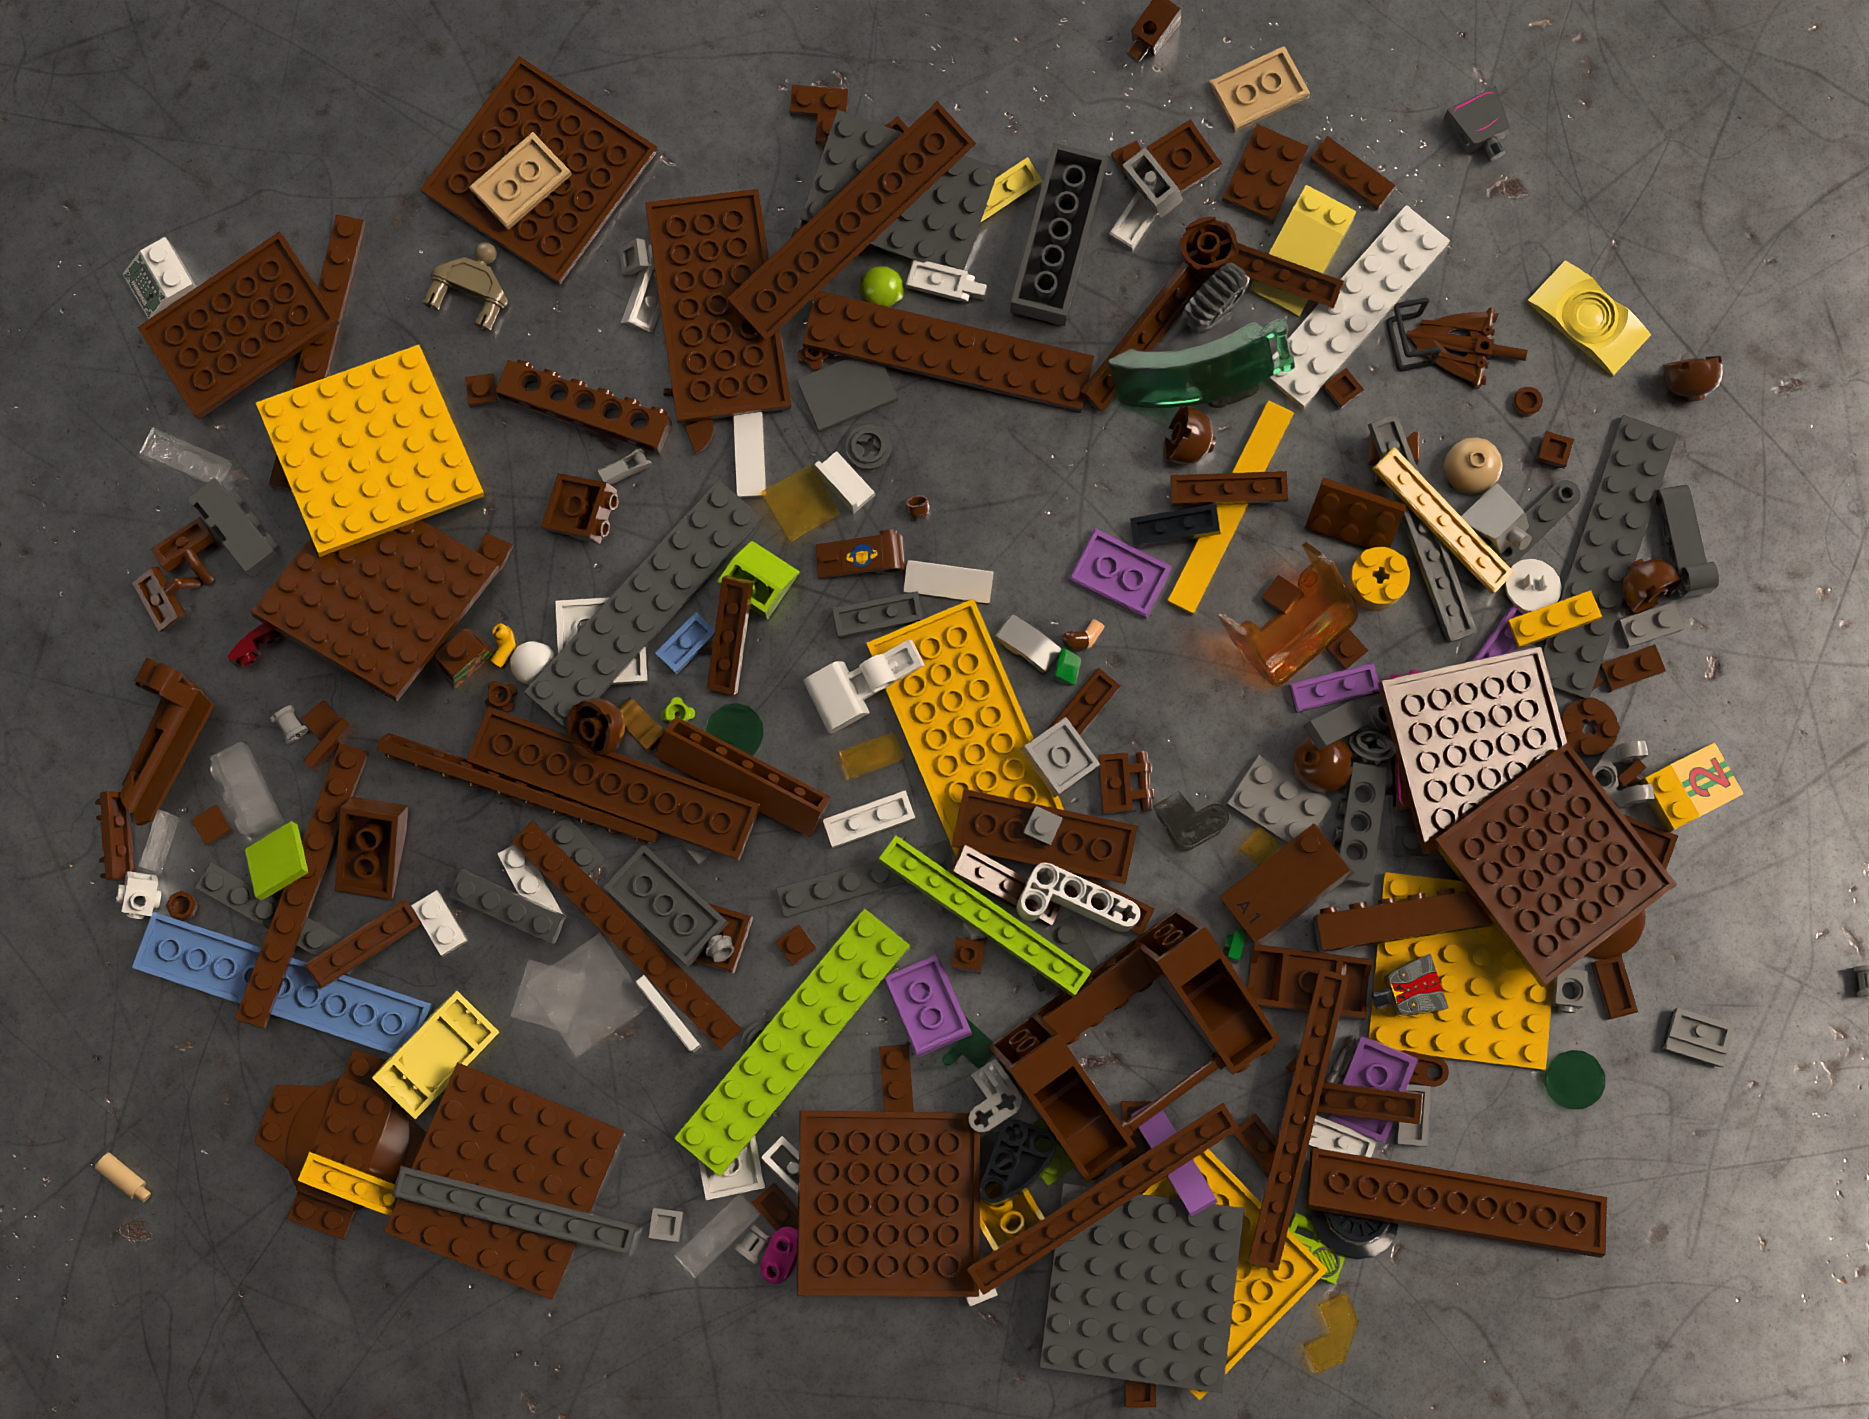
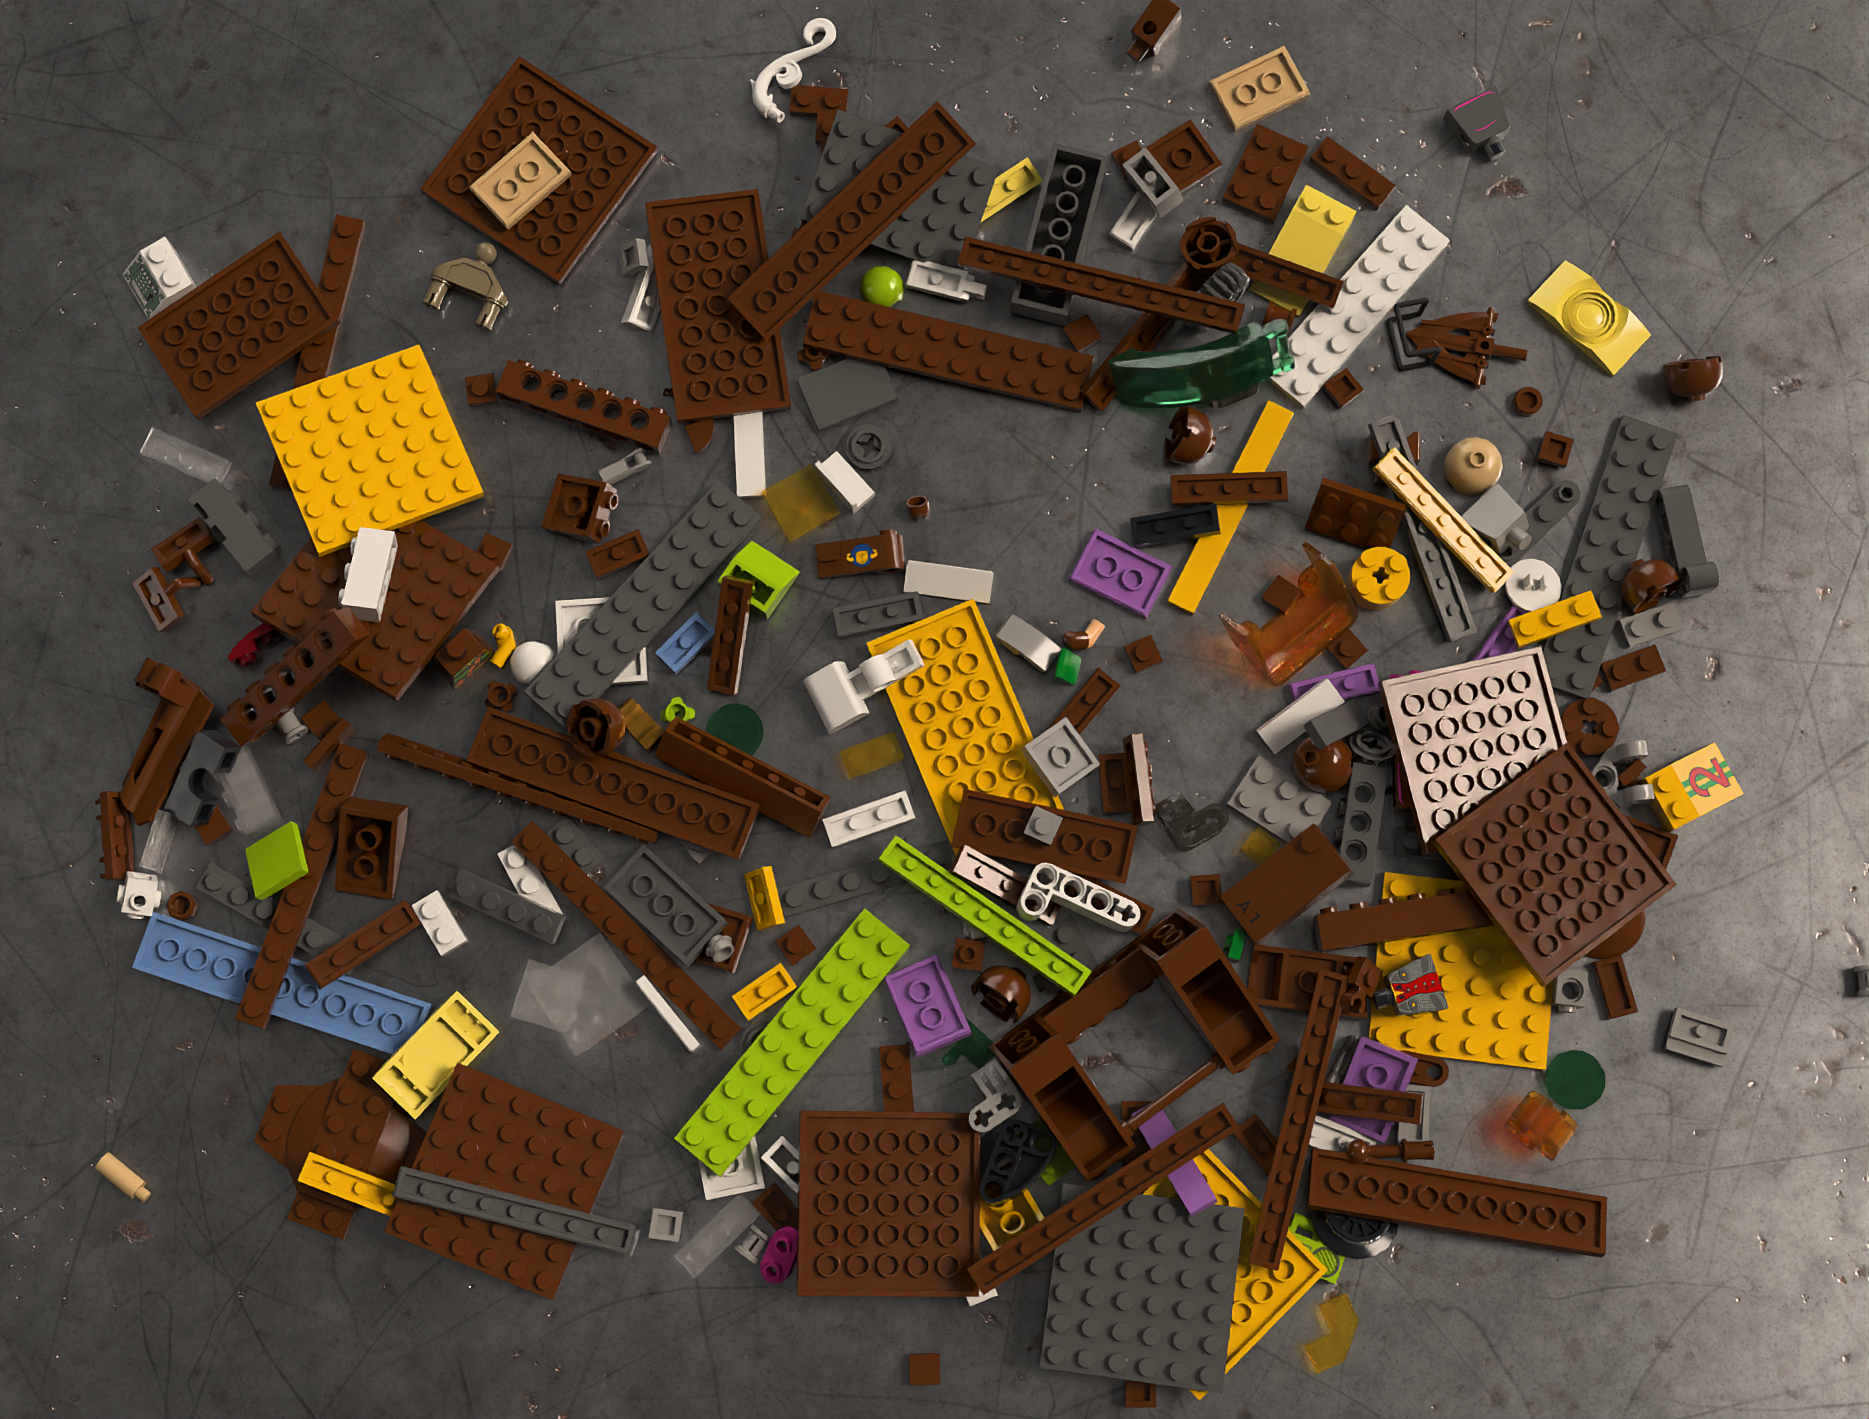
none -> black arch [164,730,242,826]
none -> reddish brown brick [220,607,370,747]
none -> white brick [338,527,398,623]
none -> reddish brown plate [585,529,650,580]
none -> yellow plate [732,963,798,1021]
none -> yellow plate [744,866,785,931]
none -> white plant [749,18,836,123]
none -> reddish brown tile [909,1353,940,1385]
none -> reddish brown plate [958,236,1245,335]
none -> reddish brown cylinder [971,965,1031,1023]
none -> reddish brown tile [1063,314,1102,352]
none -> reddish brown plate [1122,733,1156,826]
none -> reddish brown plate [1124,635,1163,674]
none -> reddish brown plate [1190,874,1223,907]
none -> white tile [1256,678,1345,755]
none -> reddish brown bush [1262,301,1297,334]
none -> reddish brown plate [1341,956,1383,1014]
none -> reddish brown pin [1346,1138,1435,1164]
none -> clear orange brick [1504,1091,1578,1161]

